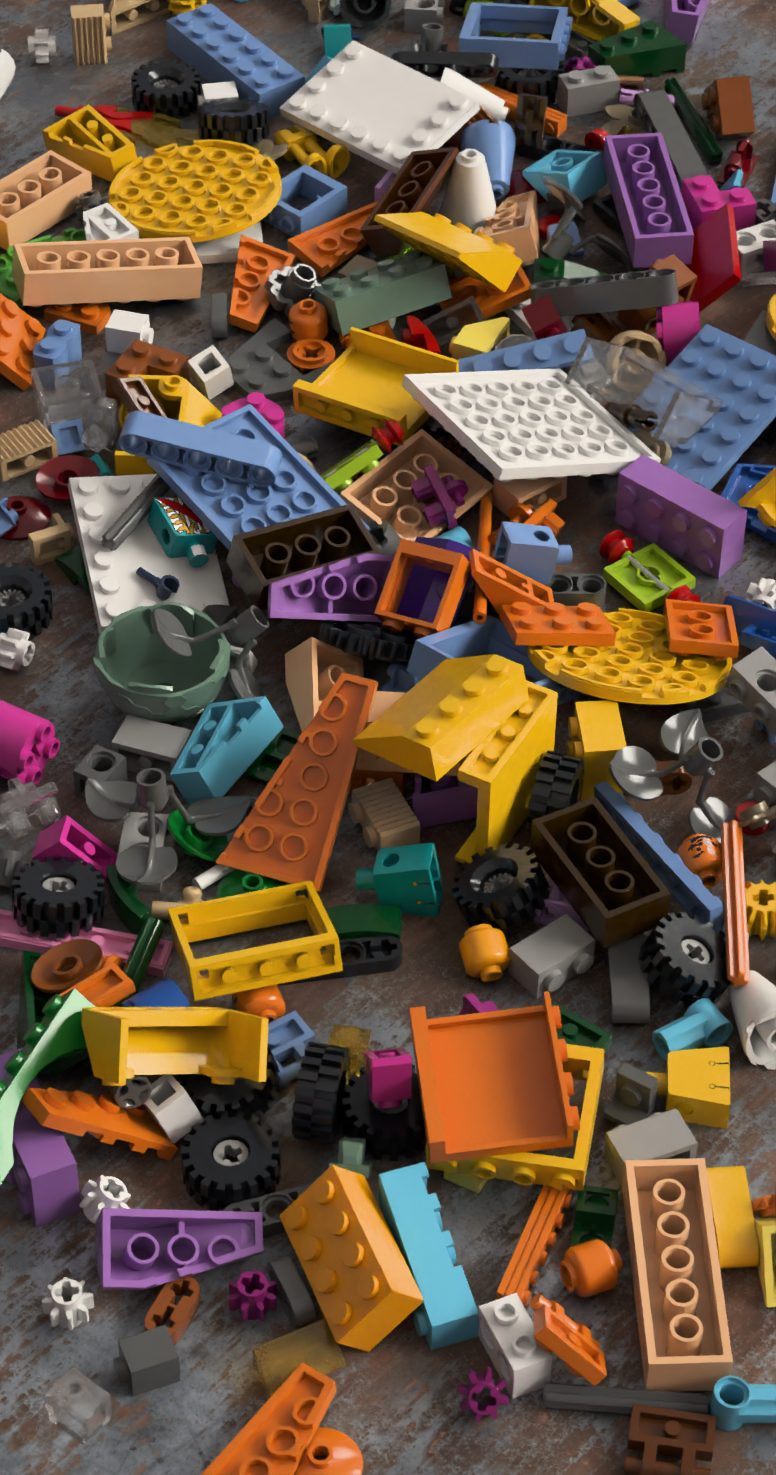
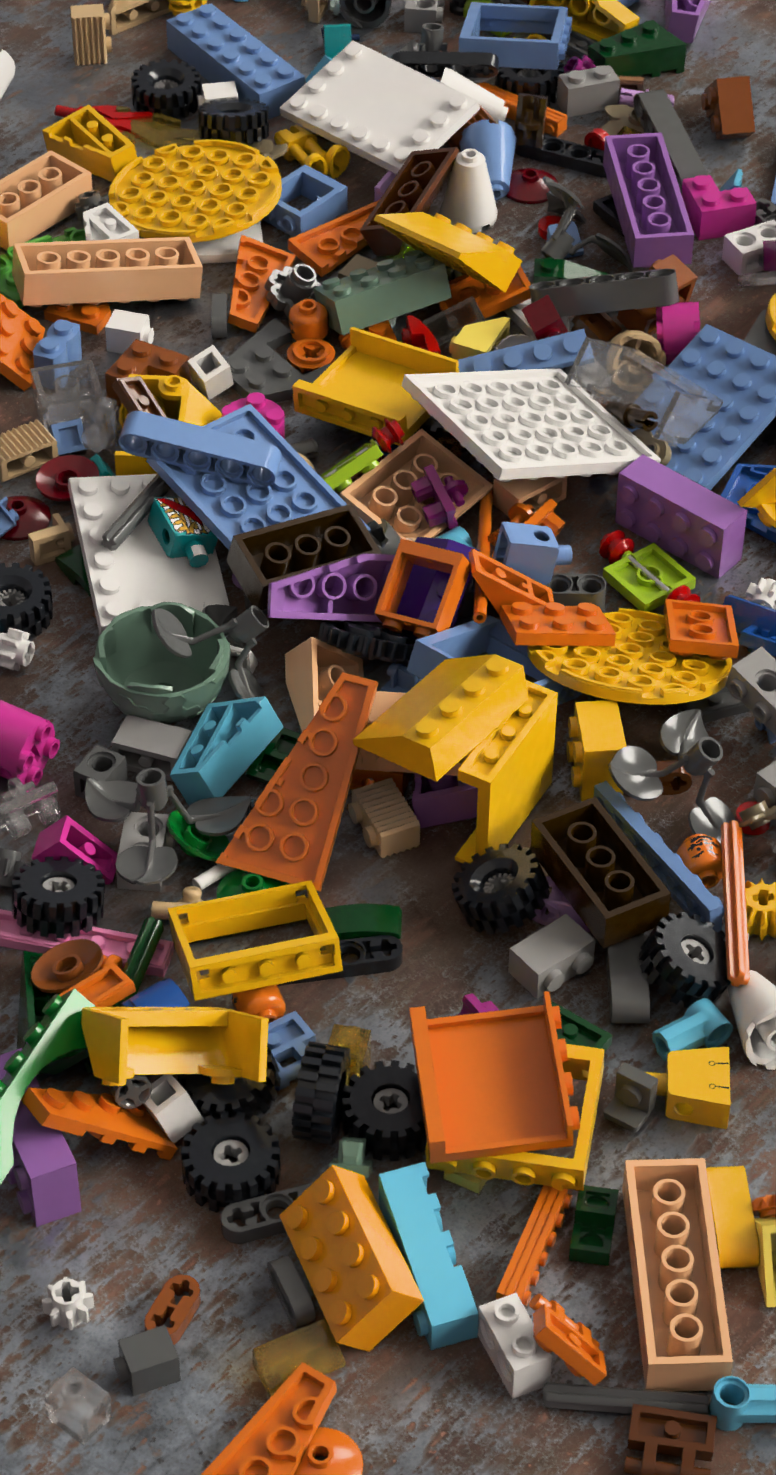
white gear [28,29,57,63] -> none
white gear [79,1175,131,1223] -> none
medium lavender wedge [95,1208,263,1290] -> none
dark green slope [106,864,151,935] -> none
dark blue hand [136,567,180,600] -> none
magenta gear [228,1270,277,1321] -> none
teal torso [356,843,444,917] -> none
dark pink slope [364,1047,412,1108] -> none
magenta gear [457,1367,509,1422] -> none
light orange head [459,924,511,982] -> none
light nougat wedge [474,190,540,267] -> none
medium azure slope [522,149,607,208] -> none
black bush [526,751,584,838] -> none
orange head [559,1239,623,1298] -> none
light grey brick [604,1108,698,1186] -> none
dark green axle [664,77,723,164] -> none
red tile [686,203,741,313] -> none
dark red hinge [716,139,759,188] -> none

